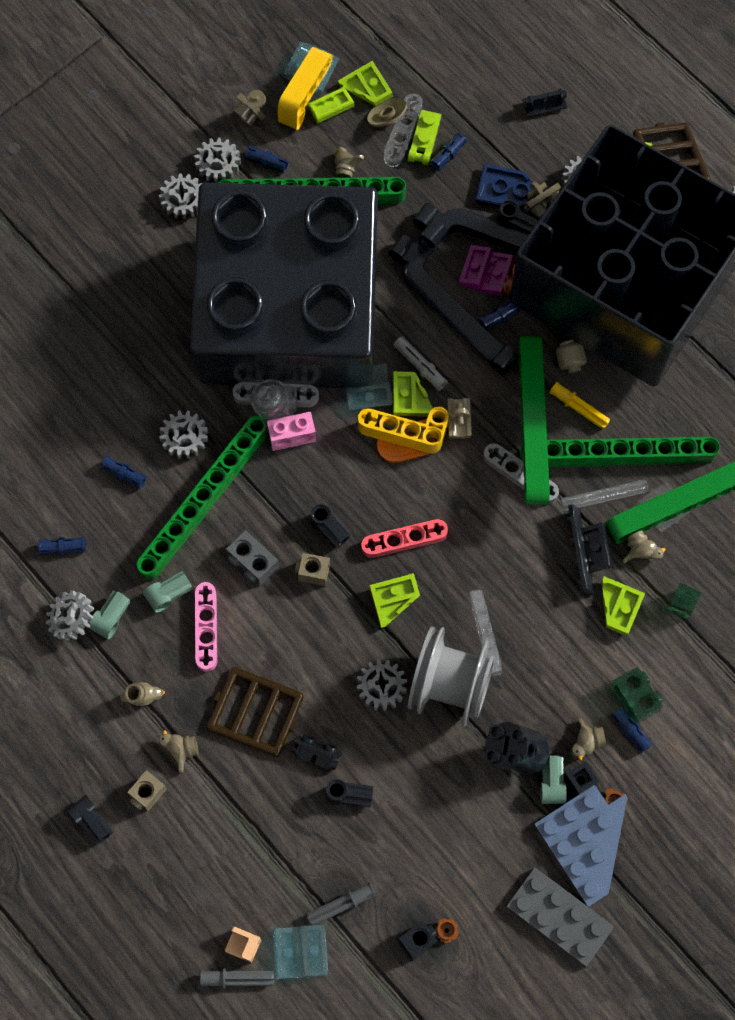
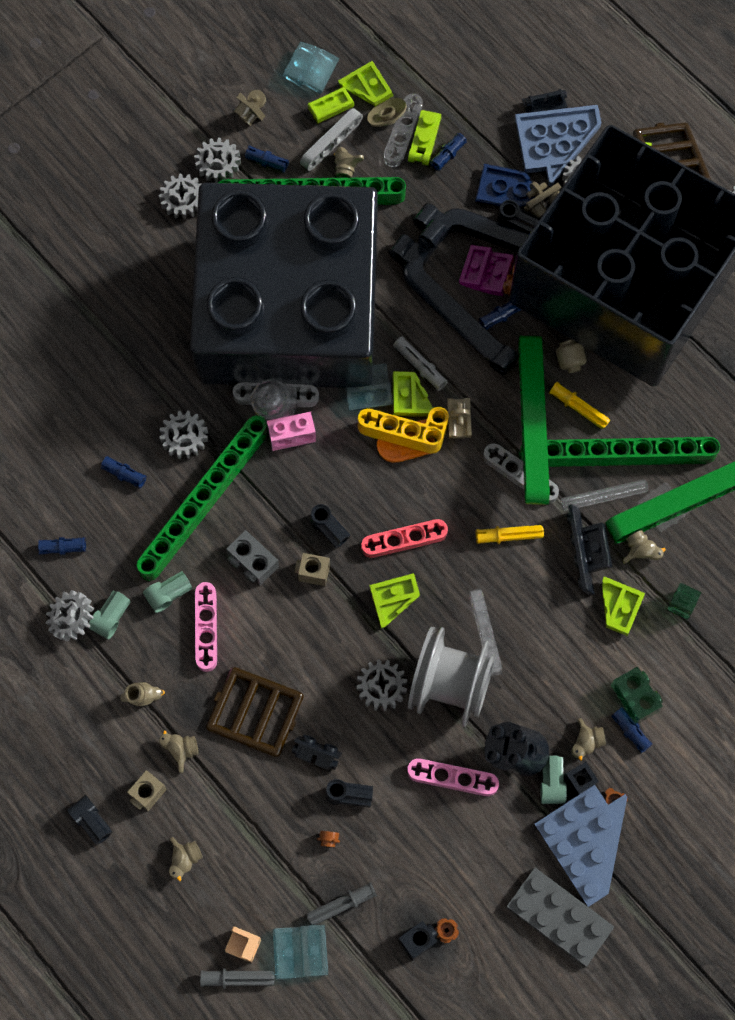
yellow beam [278,47,333,130] -> none
none -> dark tan animal [169,837,203,881]
none -> light grey beam [300,108,363,171]
none -> dark orange plate [317,831,340,848]
none -> bright pink beam [407,759,499,796]
none -> yellow axle [475,525,544,544]
none -> sand blue wing [515,105,601,186]

